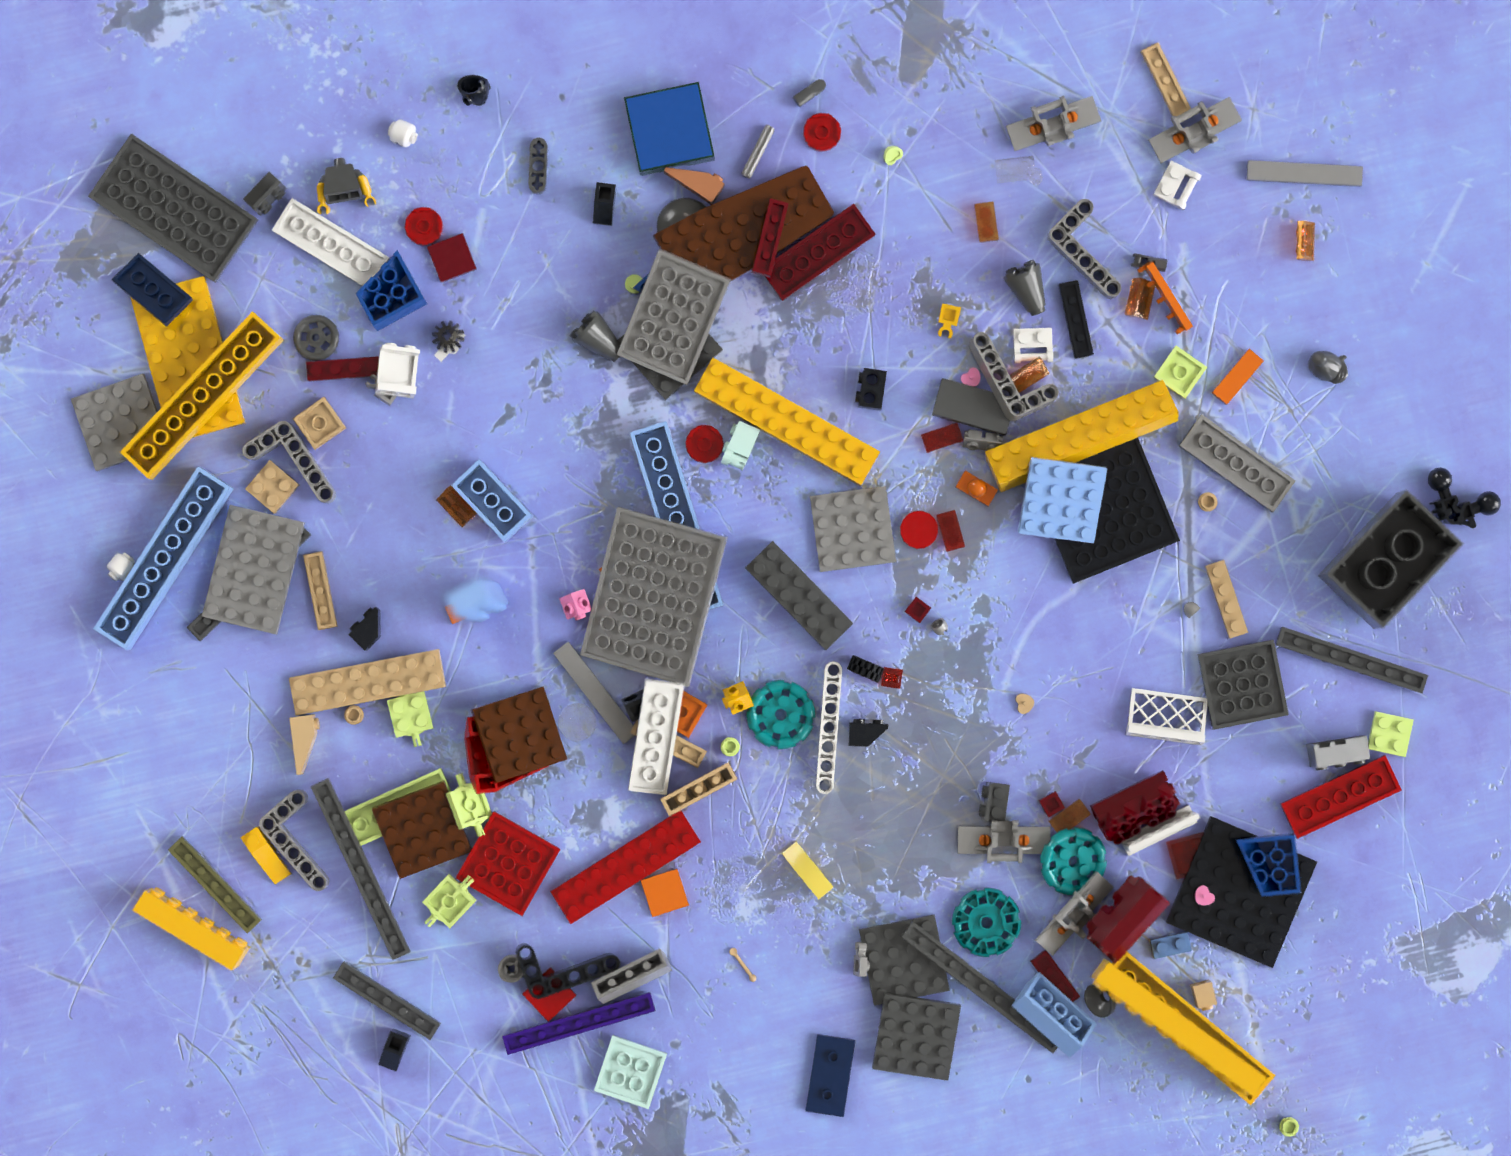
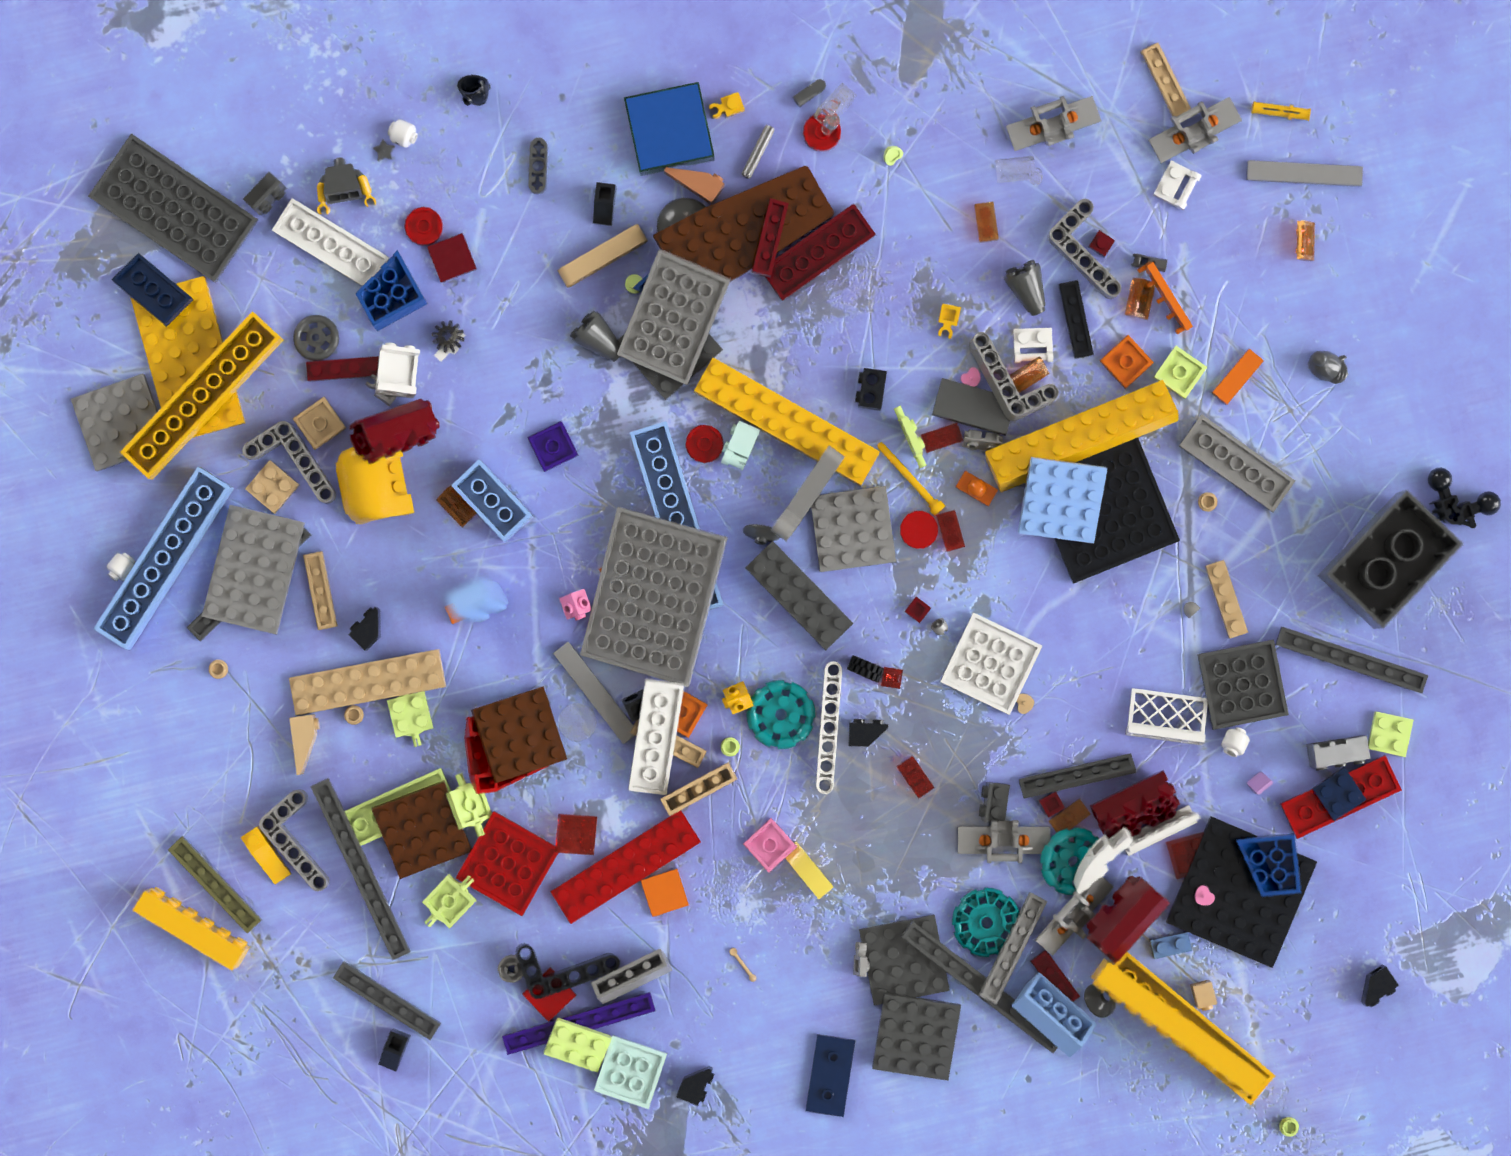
none -> tan plate [209,660,228,679]
none -> yellow piece [336,447,414,524]
none -> dark red brick [350,399,440,464]
none -> dark grey piece [373,140,395,161]
none -> dark purple tile [527,421,579,472]
none -> yellowish green plate [544,1017,612,1073]
none -> clear red plate [555,814,597,855]
none -> tan beam [558,224,648,288]
none -> black slope [676,1066,714,1106]
none -> yellow plate [709,92,745,119]
none -> dark grey dish [743,524,780,545]
none -> bright pink tile [743,818,797,873]
none -> light grey beam [770,446,845,541]
none -> clear hinge [813,82,857,135]
none -> yellow piece [877,442,946,516]
none -> yellowish green plate [894,406,927,469]
none -> clear red brick [896,755,935,798]
none -> white plate [940,613,1042,715]
none -> light grey tile [978,892,1047,1005]
none -> dark grey plate [1019,753,1136,799]
none -> white slope [1073,827,1133,894]
none -> dark red plate [1089,230,1115,257]
none -> orange tile [1100,335,1154,389]
none -> white head [1221,727,1250,757]
none -> lavender slope [1247,772,1273,795]
none -> yellow pin [1251,101,1311,121]
none -> dark blue plate [1312,767,1366,821]
none -> black slope [1361,964,1399,1007]

